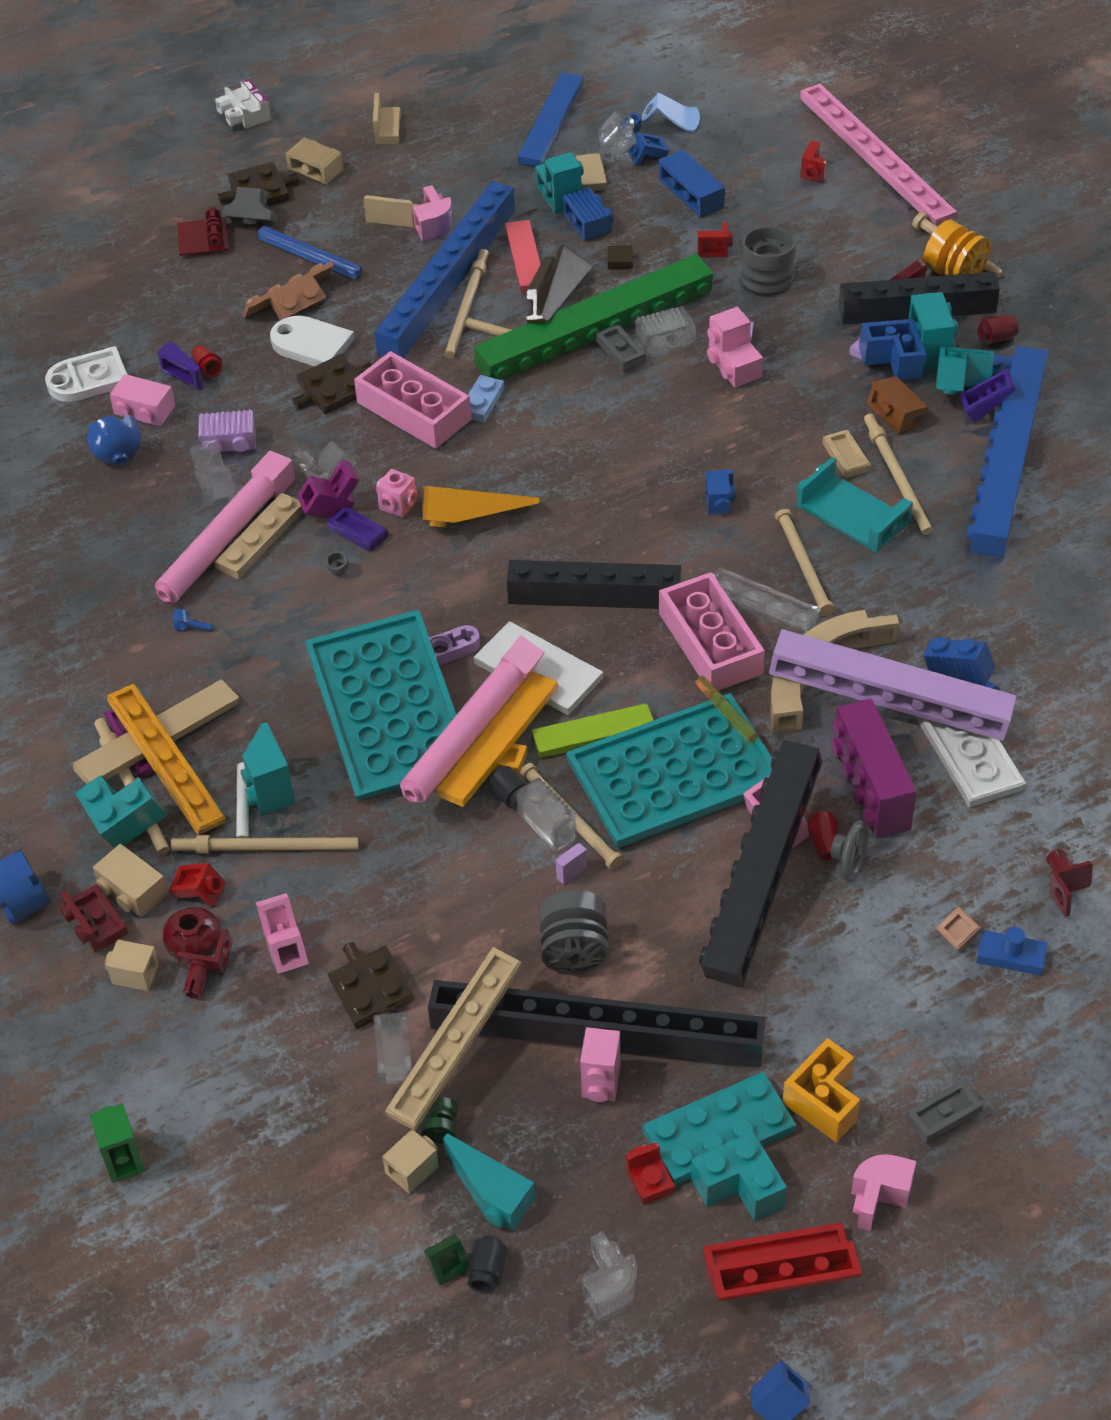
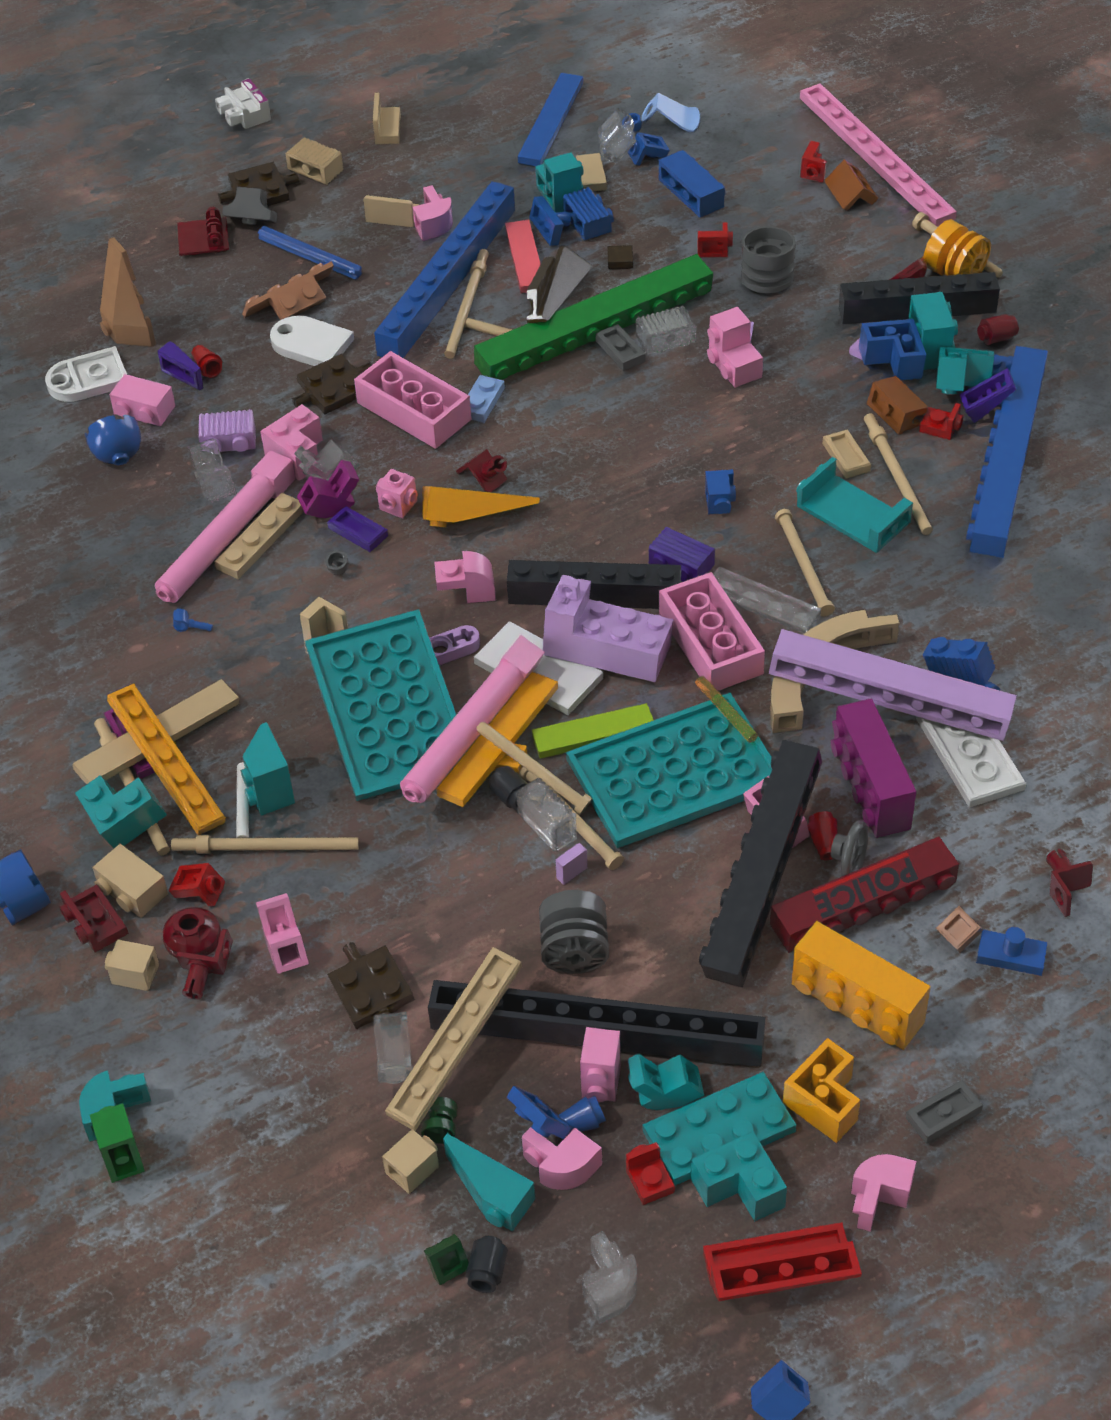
none -> teal brick [79,1070,151,1142]
none -> medium nougat wedge [100,237,156,347]
none -> bright pink brick [260,404,323,481]
none -> tan panel [300,597,348,654]
none -> bright pink brick [434,551,496,603]
none -> dark red bracket [456,449,507,493]
none -> tan bar [476,722,592,815]
none -> blue plate [507,1086,571,1139]
none -> bright pink brick [522,1127,602,1190]
none -> blue tile [529,196,571,246]
none -> lavender hinge [543,575,674,682]
none -> blue cone [559,1096,606,1135]
none -> teal brick [628,1054,704,1110]
none -> dark purple brick [649,527,715,582]
none -> dark red brick [770,836,959,953]
none -> light orange brick [792,921,931,1050]
none -> dark orange panel [825,159,879,211]
none -> red bracket [919,403,964,440]

